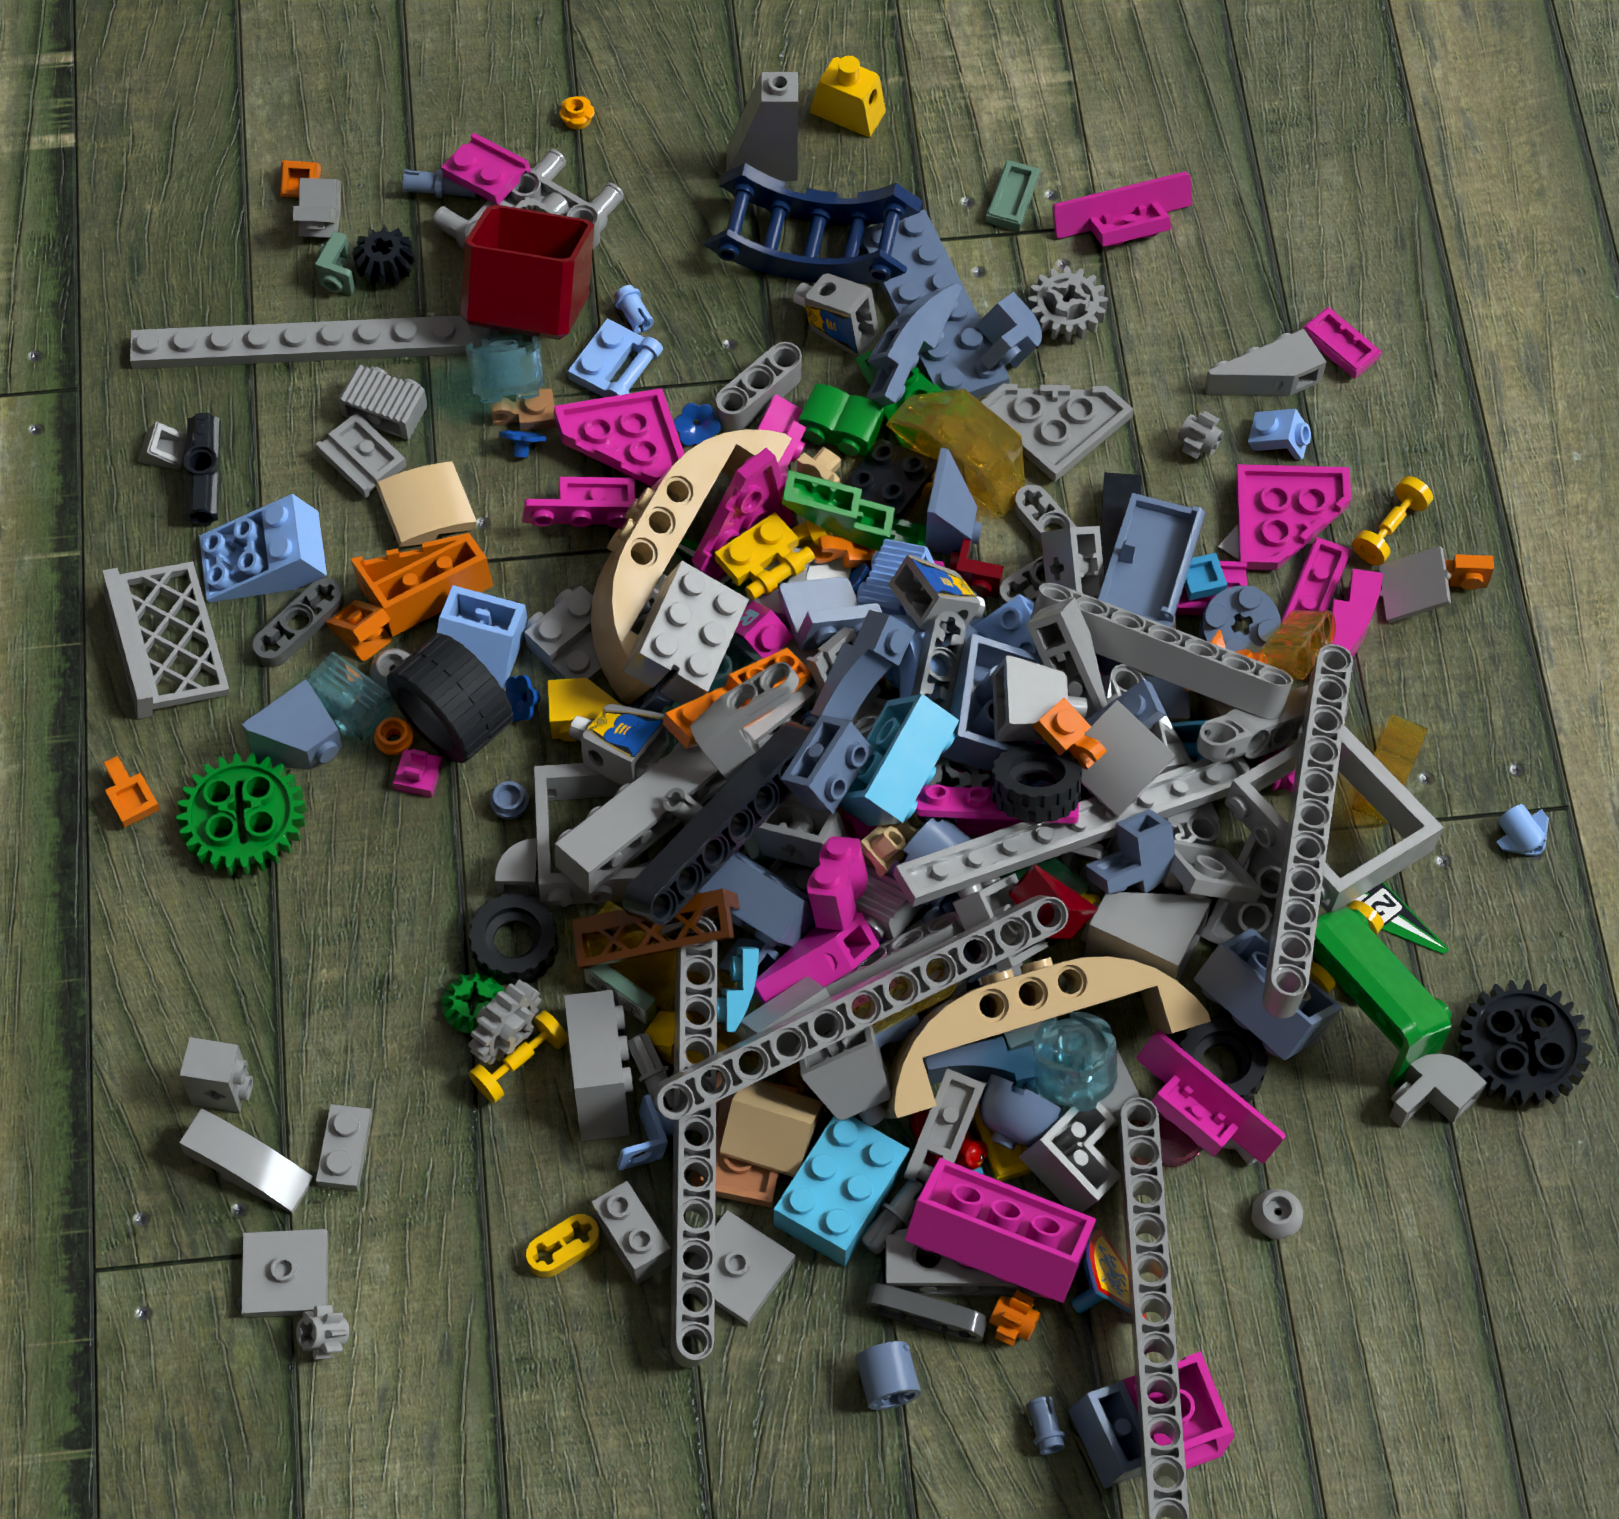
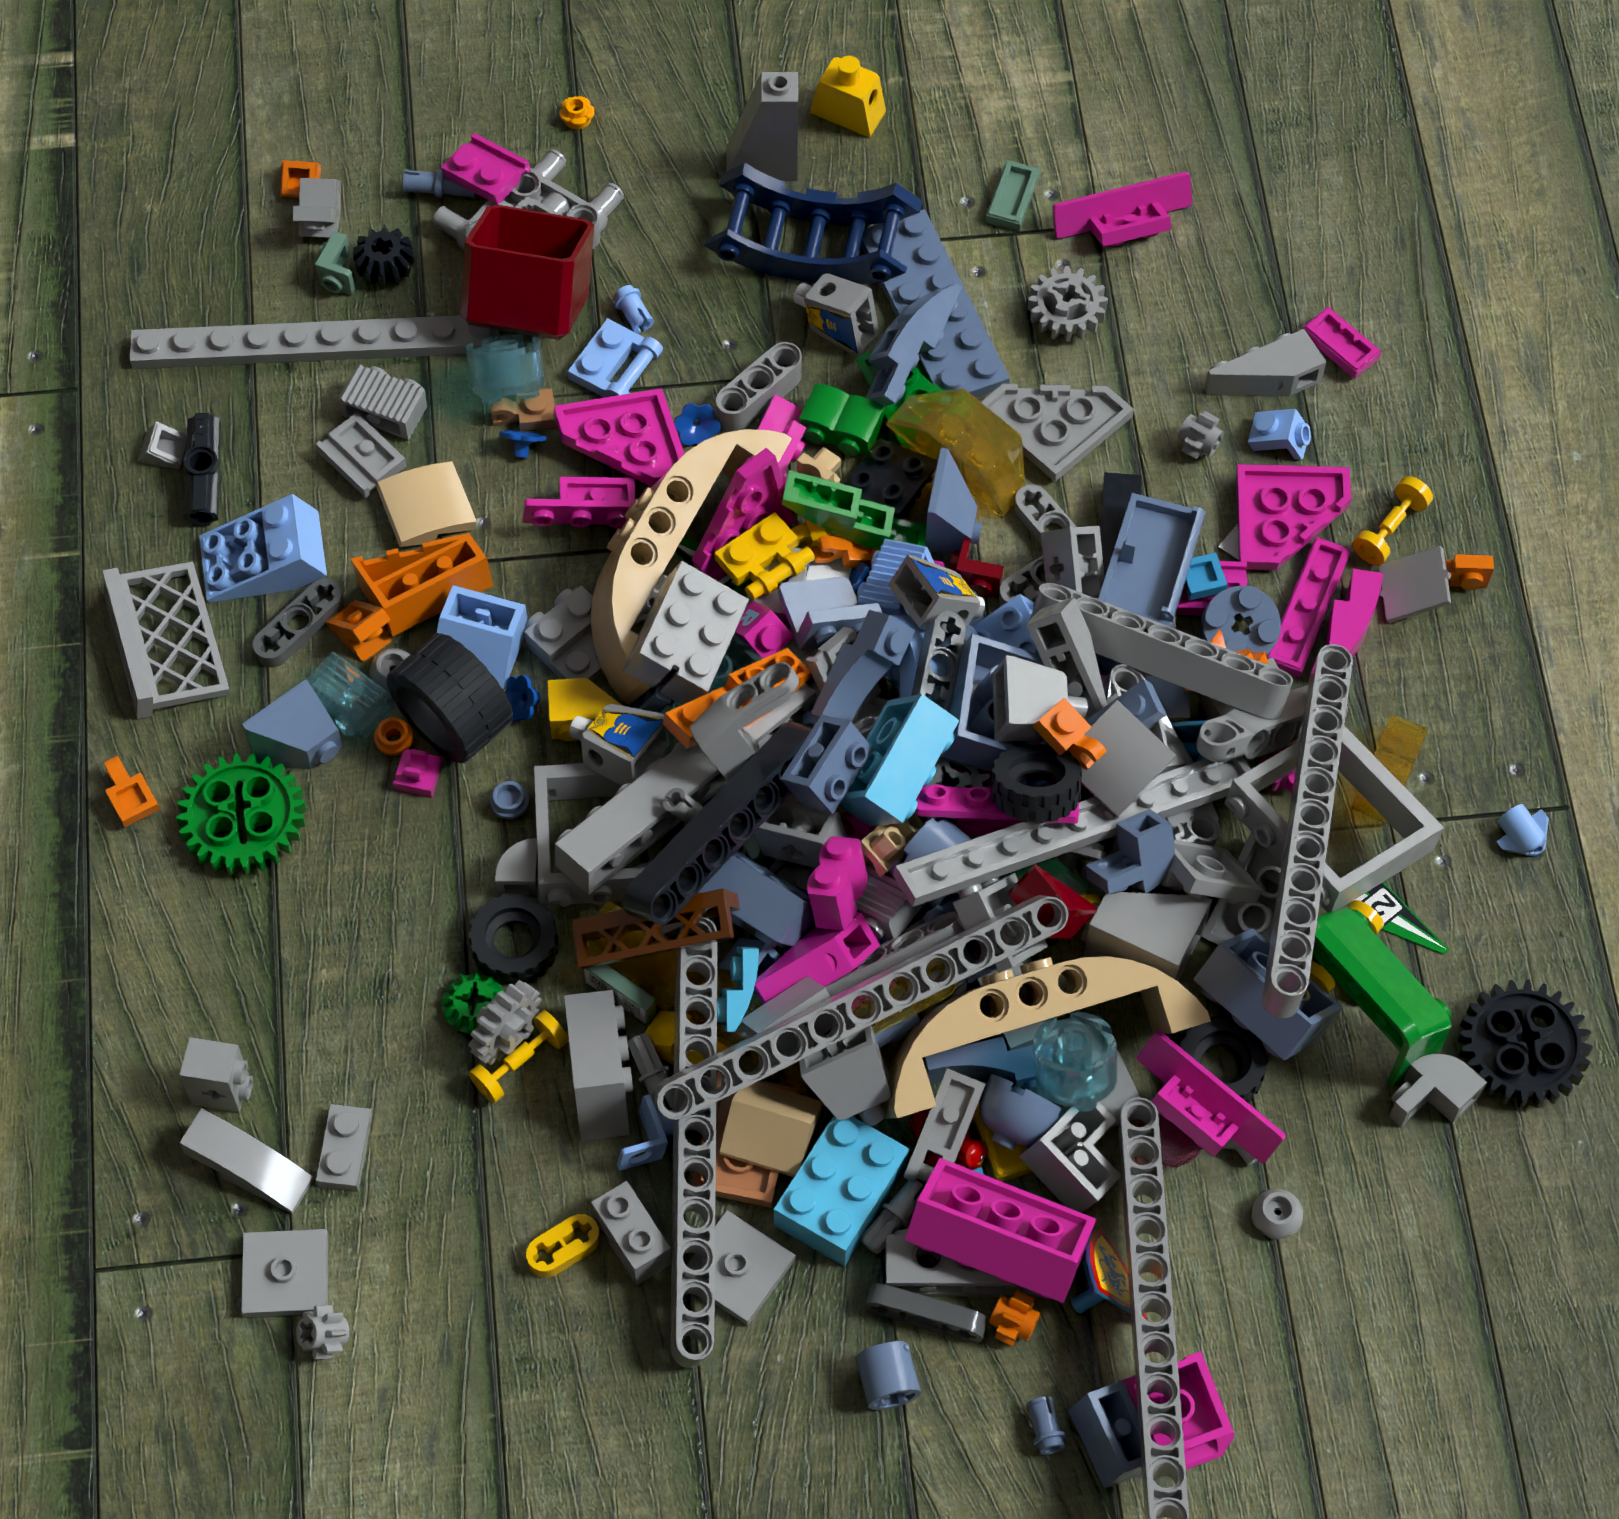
sand blue brick [976,292,1042,370] -> none
clear yellow beam [1259,610,1336,680] -> none

